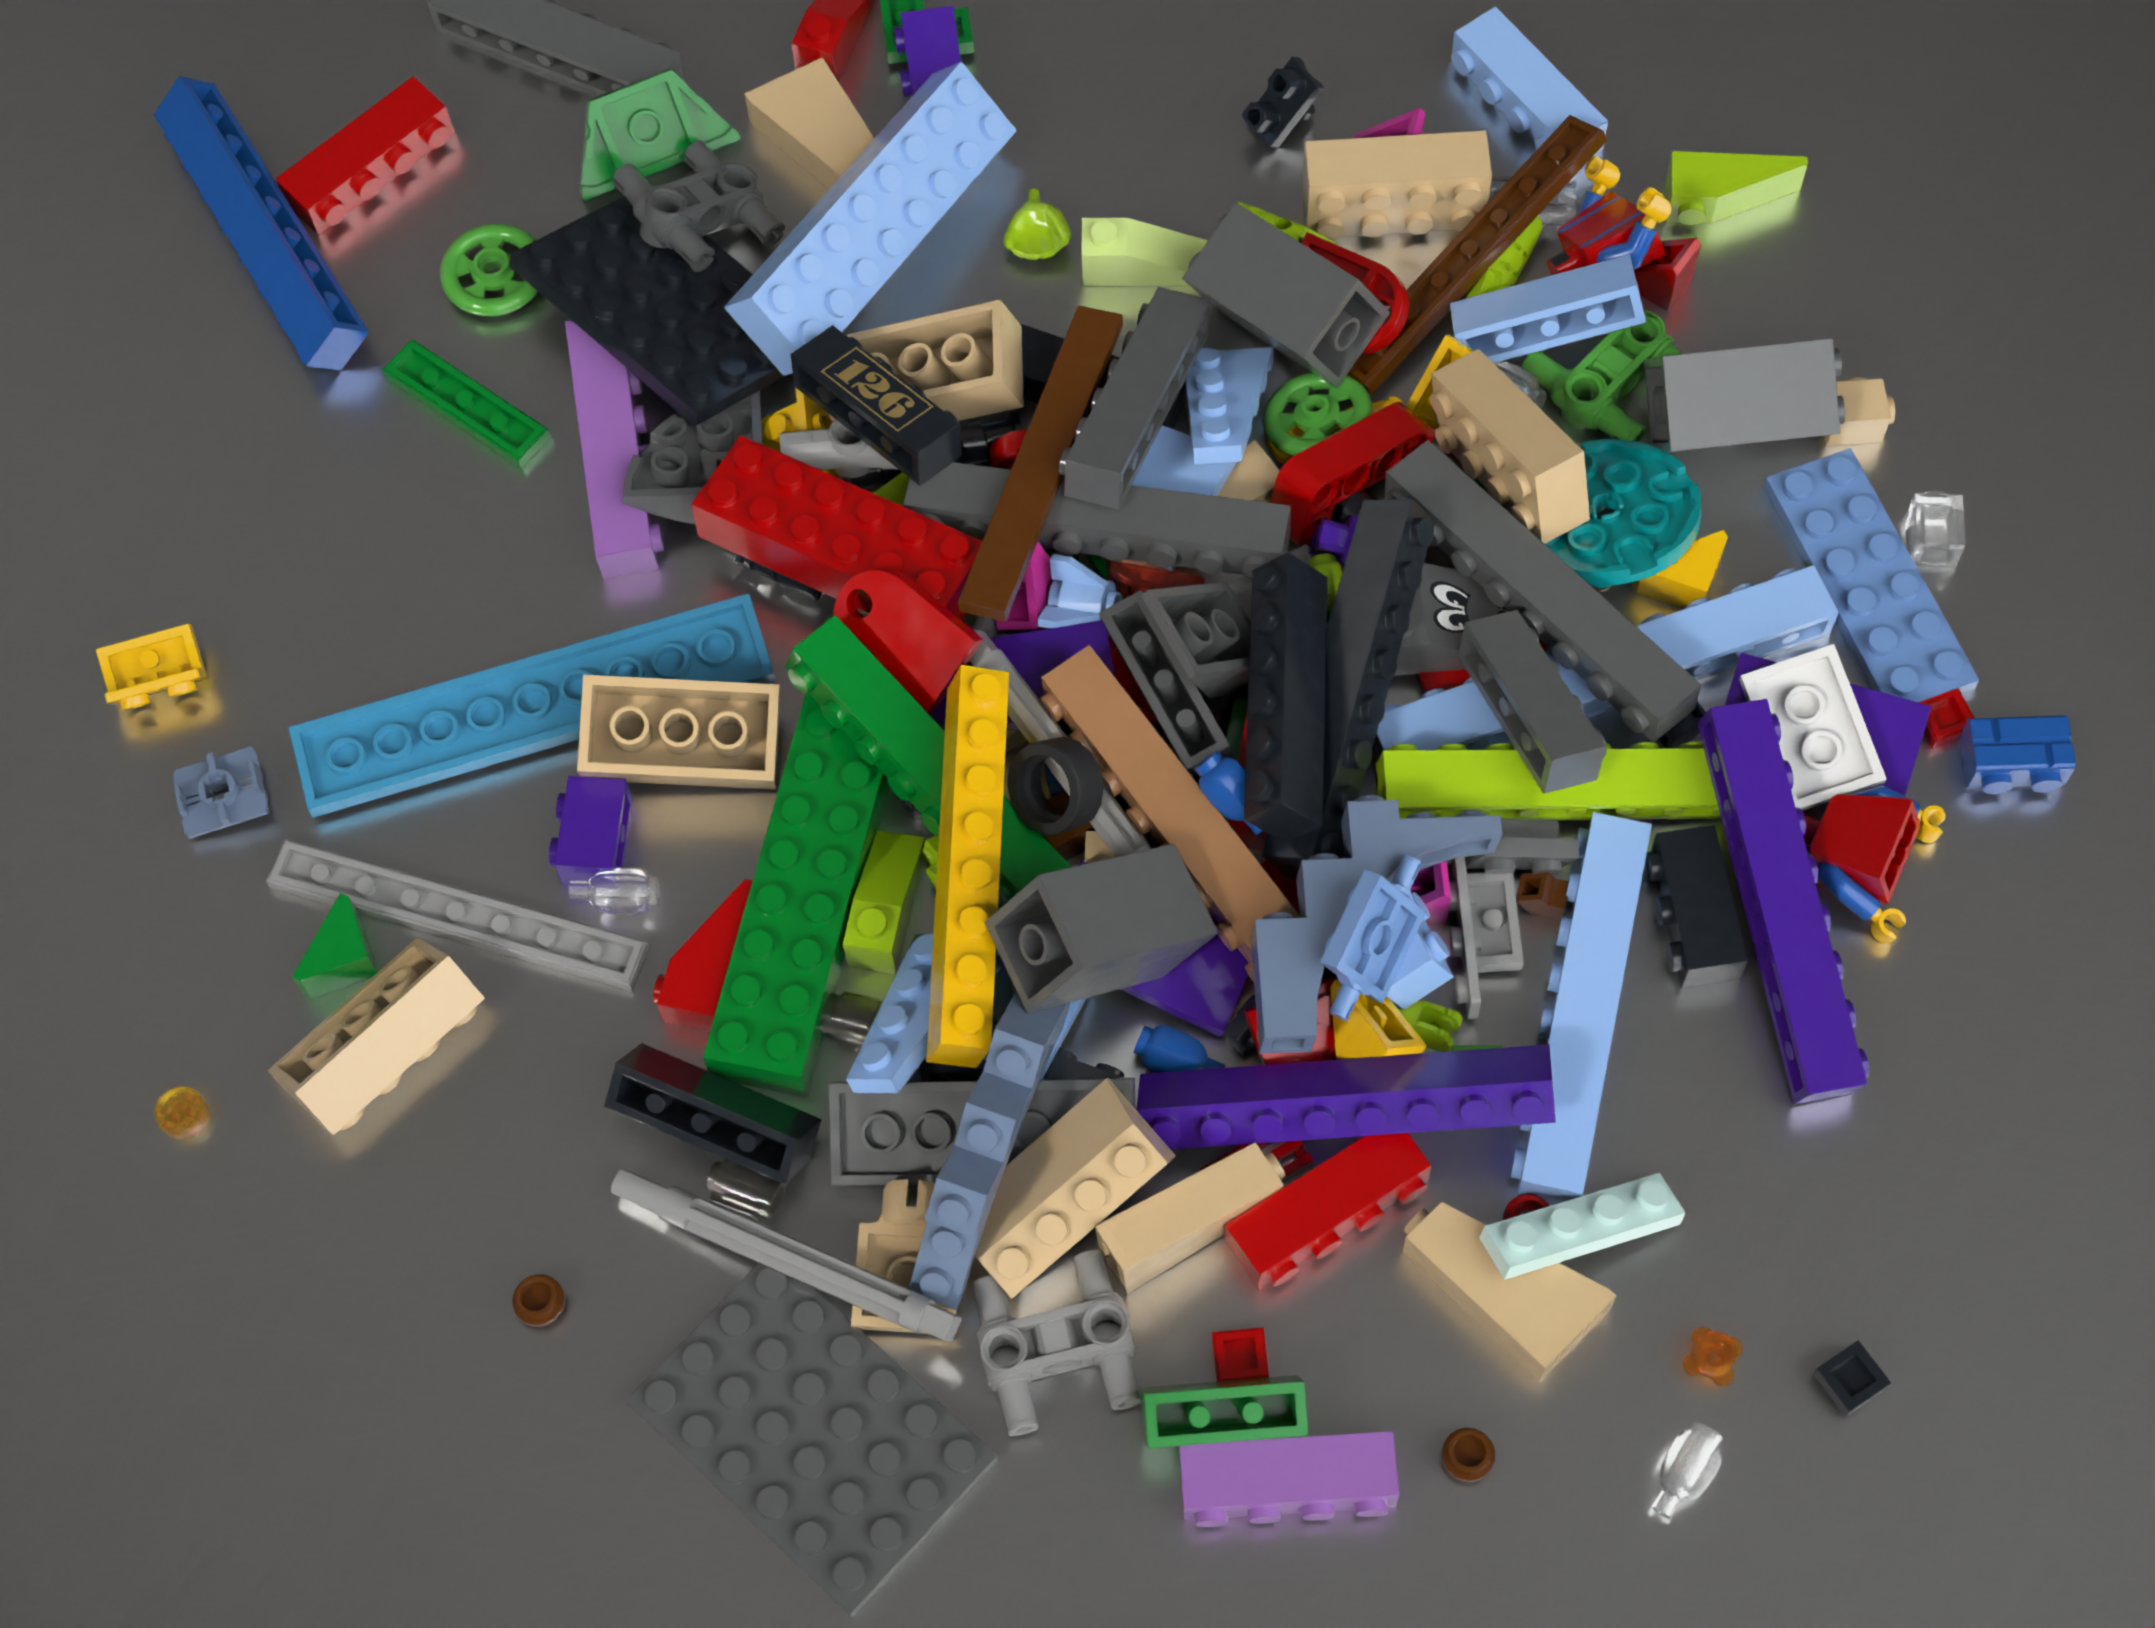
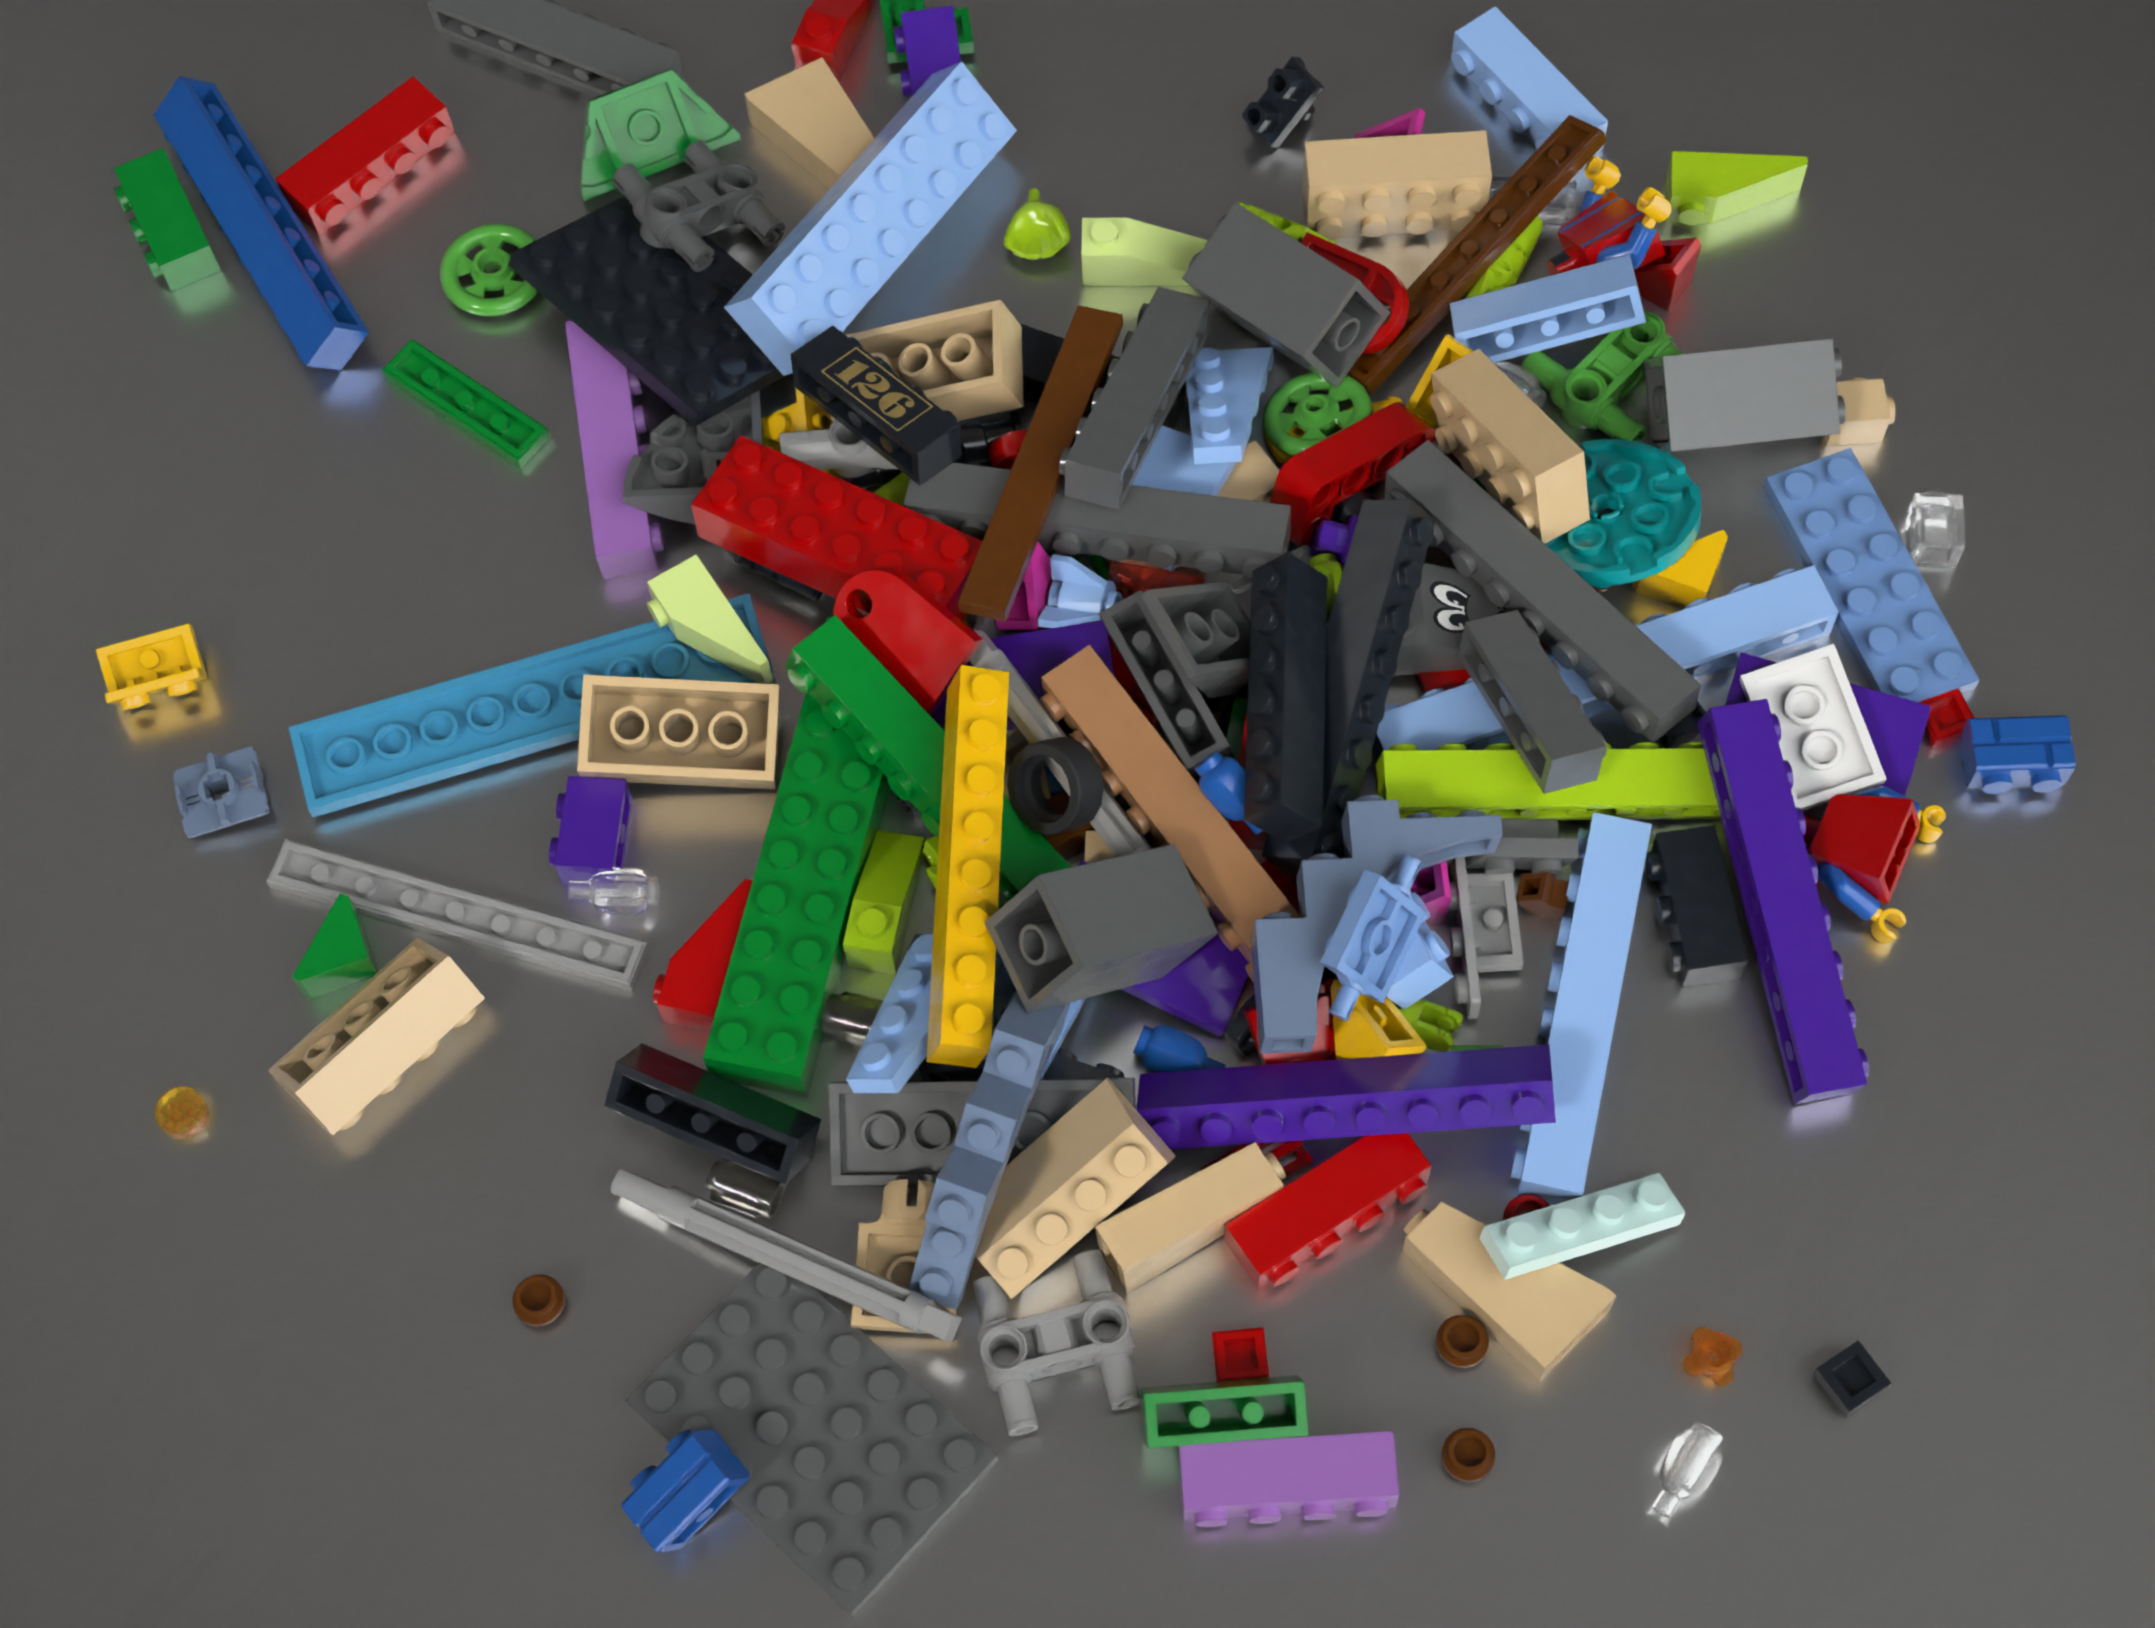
none -> green brick [113,148,221,291]
none -> blue brick [621,1429,750,1553]
none -> yellowish green slope [646,554,774,684]
none -> reddish brown plate [1436,1315,1489,1368]

